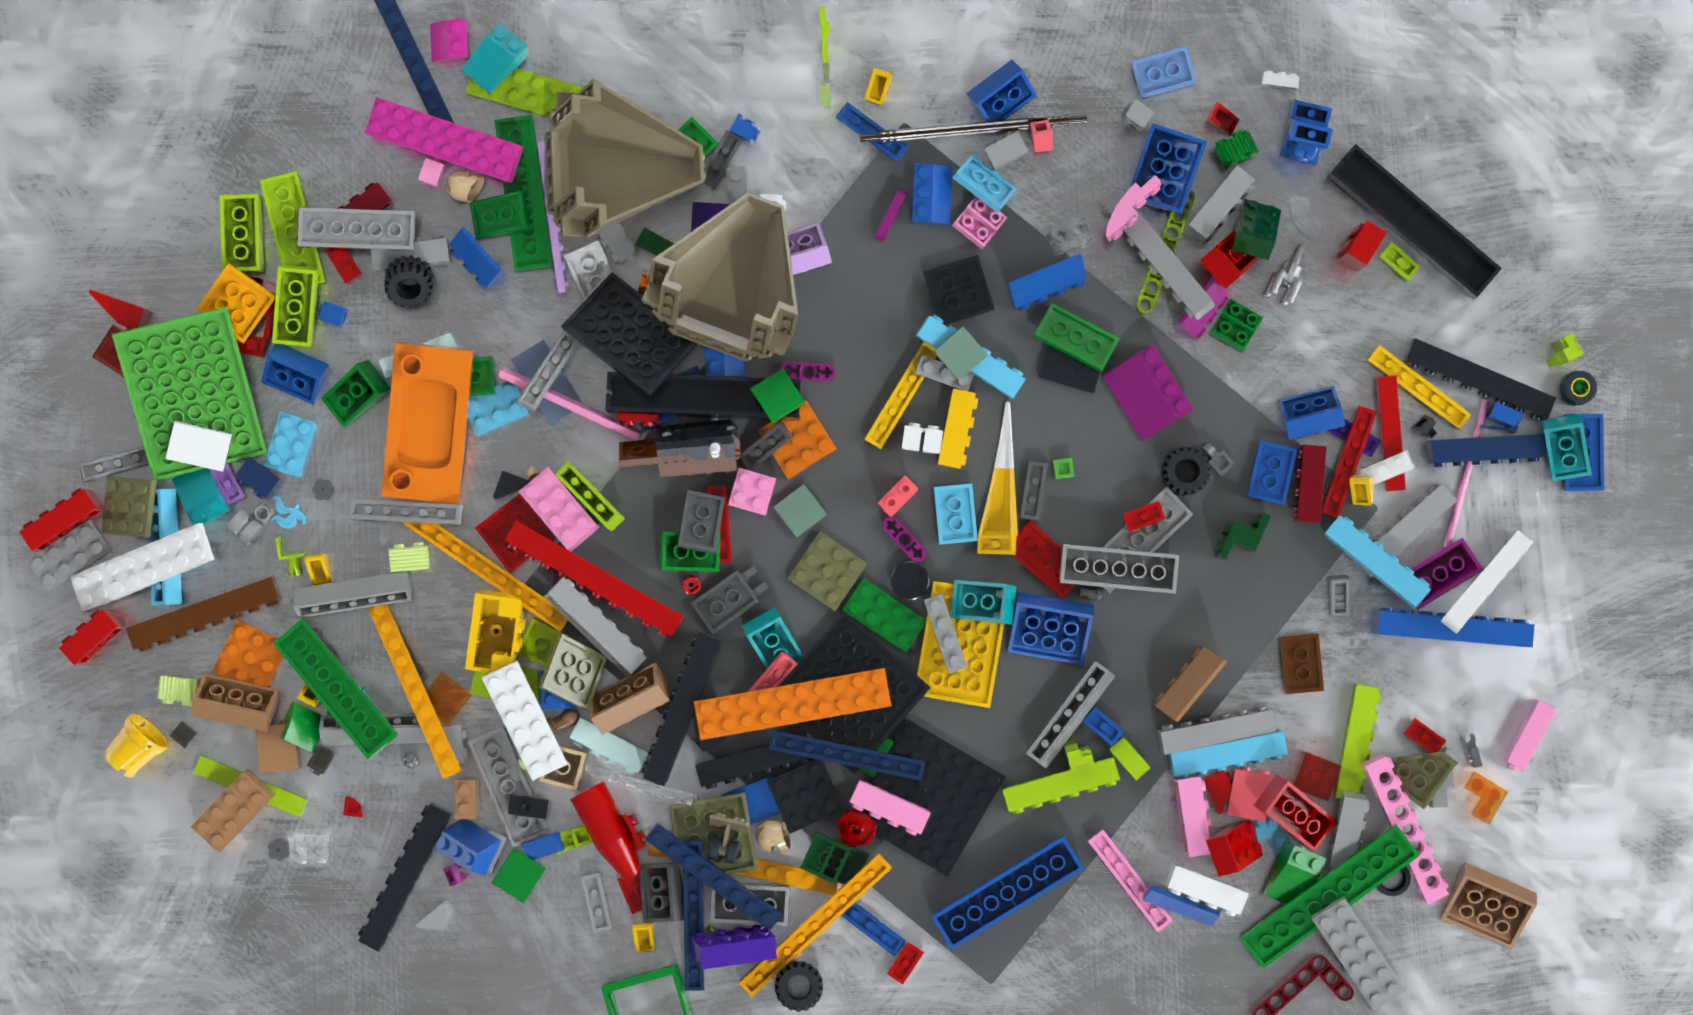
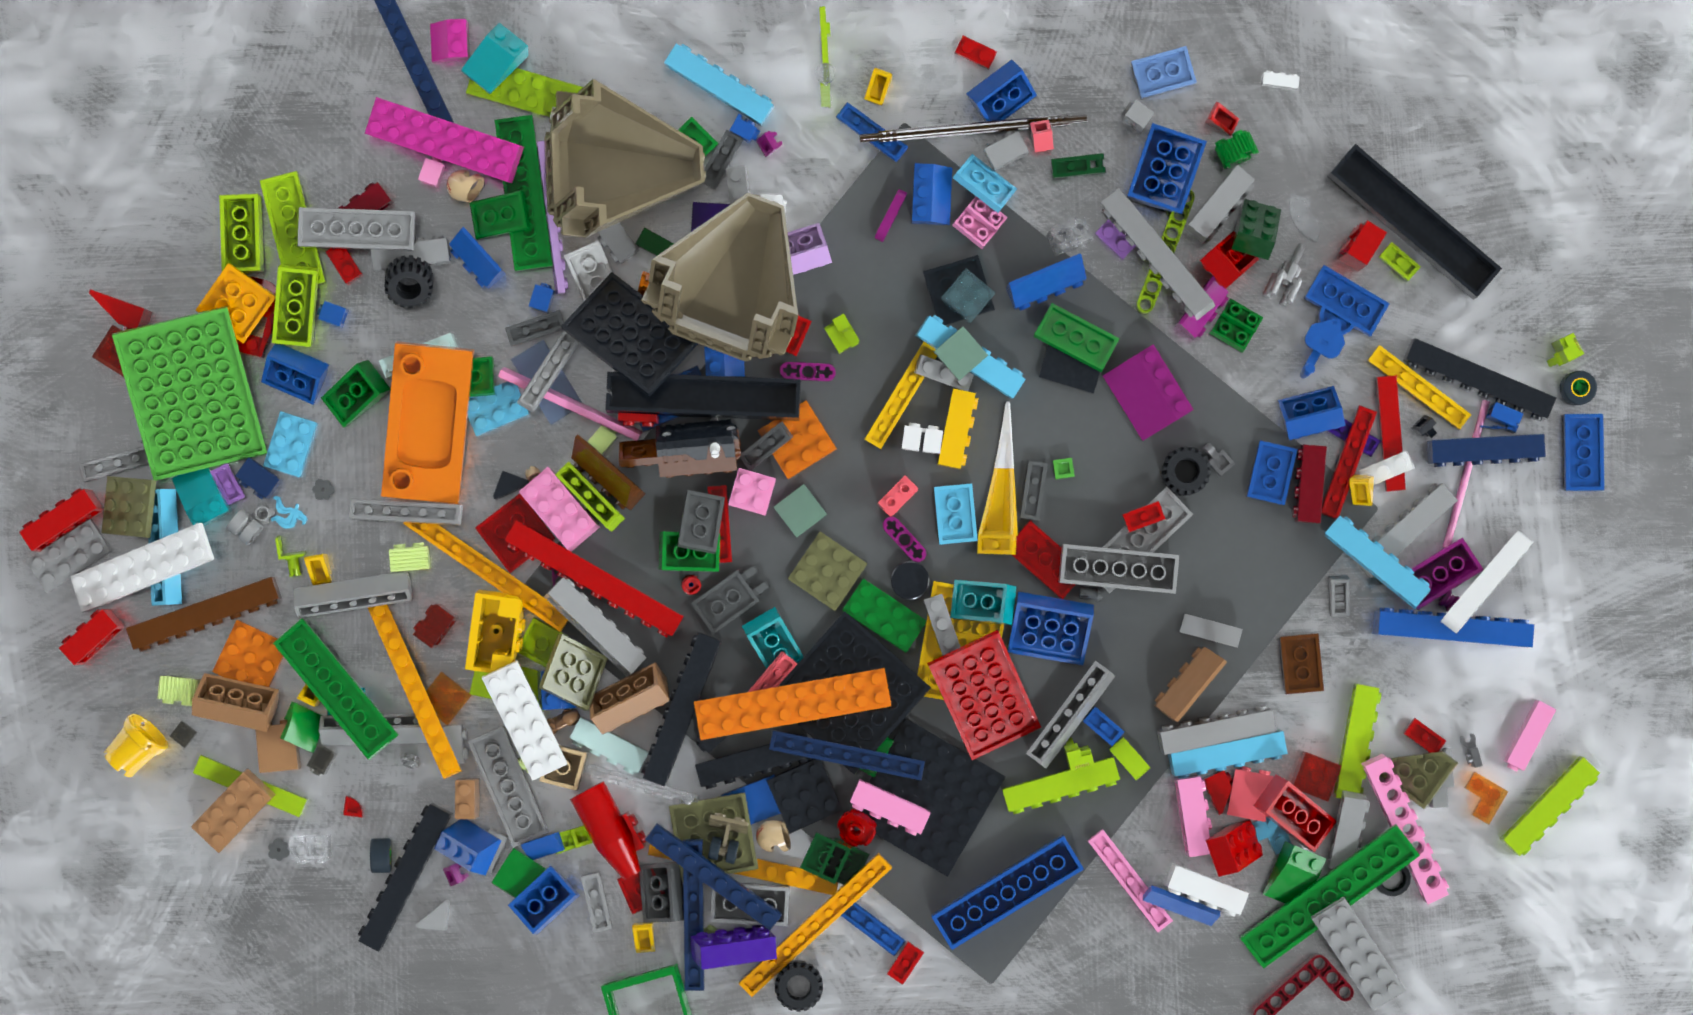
white tile [166,421,232,472] -> none
black plate [508,794,549,819] -> none
green slope [750,368,805,424] -> none
bright pink slope [1105,175,1162,242] -> none
dark green bracket [1214,513,1271,560] -> none
blue brick [1279,99,1333,164] -> none
medium nougat slope [1441,863,1537,949] -> none
teal slope [1542,414,1592,481] -> none
none -> black wheel [370,838,392,873]
none -> clear red brick [413,603,459,648]
none -> dark grey plate [505,310,564,347]
none -> blue slope [508,866,580,935]
none -> blue brick [529,283,555,313]
none -> reddish brown slope [571,434,646,511]
none -> yellowish green brick [587,425,618,455]
none -> medium azure brick [664,43,774,127]
none -> magenta tile [756,131,782,157]
none -> red plate [785,315,812,357]
none -> lime piece [824,313,860,354]
none -> red plate [927,630,1042,760]
none -> clear light blue brick [941,268,996,324]
none -> red plate [954,35,997,70]
none -> dark green plate [1051,153,1106,179]
none -> medium lavender plate [1095,219,1135,260]
none -> light grey slope [1180,614,1243,648]
none -> blue plate [1300,265,1390,379]
none -> magenta wheel [1437,591,1460,612]
none -> lime brick [1499,756,1600,856]

